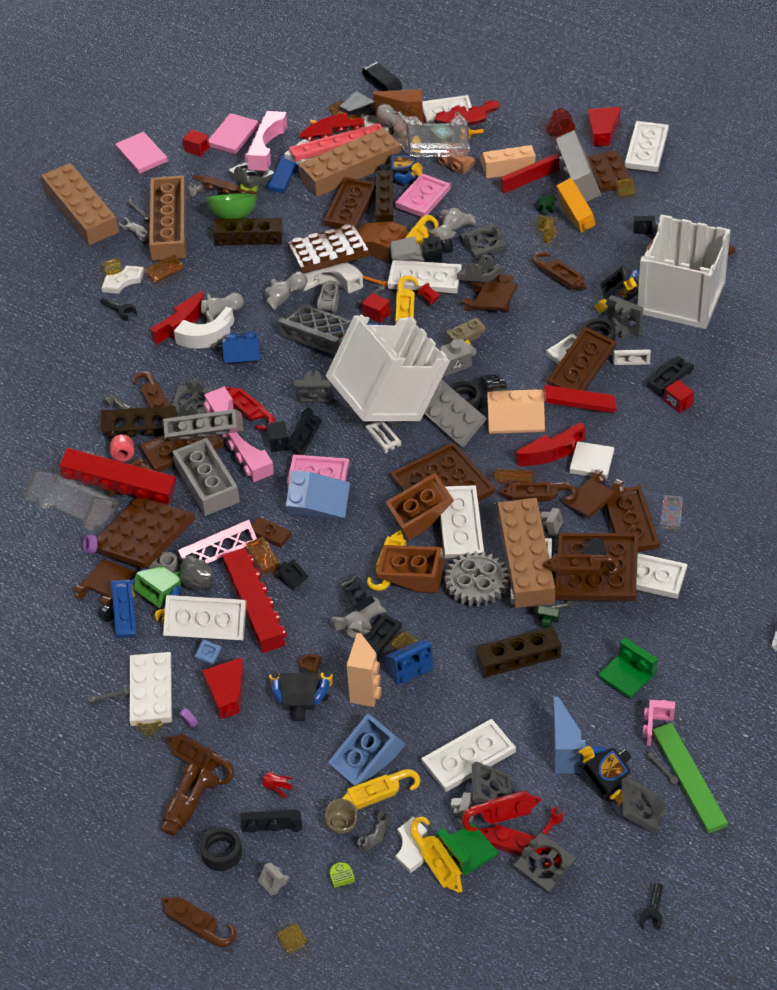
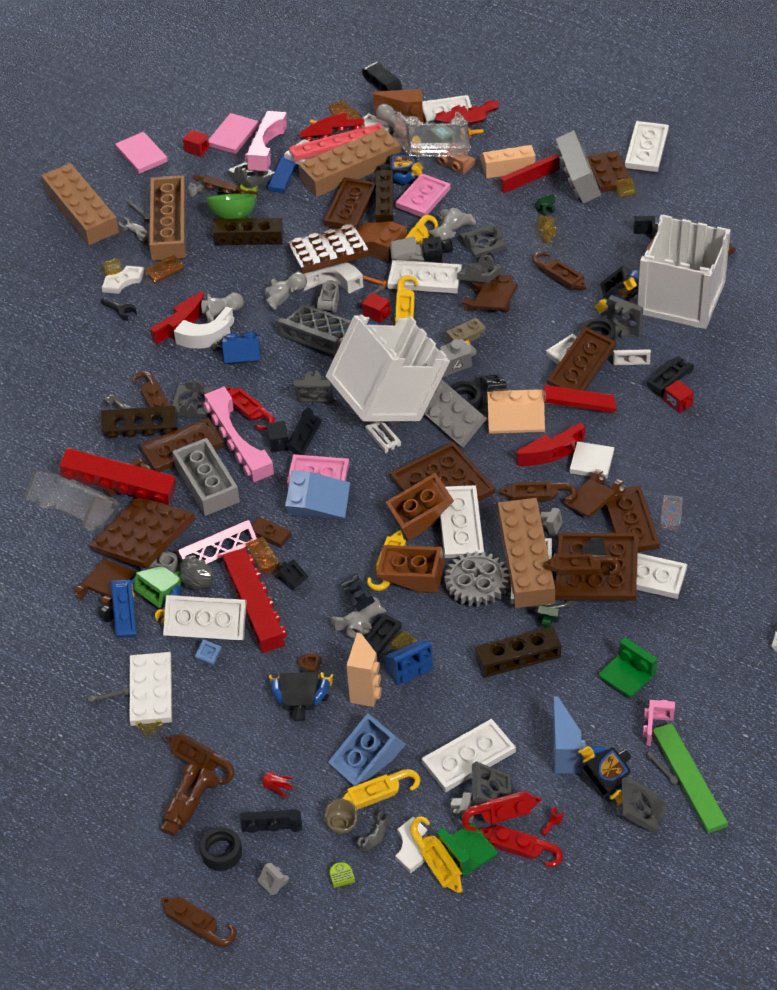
medium lavender tile [83,535,97,554] -> none
coral head [110,434,134,462] -> none
light grey brick [163,409,243,441] -> none
medium lavender tile [179,708,198,729] -> none
red slope [203,657,245,719] -> none
clear yellow tile [277,923,308,954] -> none
slope [339,91,375,115] -> none
red bush [417,282,441,306] -> none
clear orange plate [494,468,534,483] -> none
dark grey piece [514,832,576,894] -> none
clear red plant [546,107,576,137] -> none
light orange slope [556,178,596,233] -> none
red slope [587,106,621,147] -> none
black piece [639,883,663,931] -> none

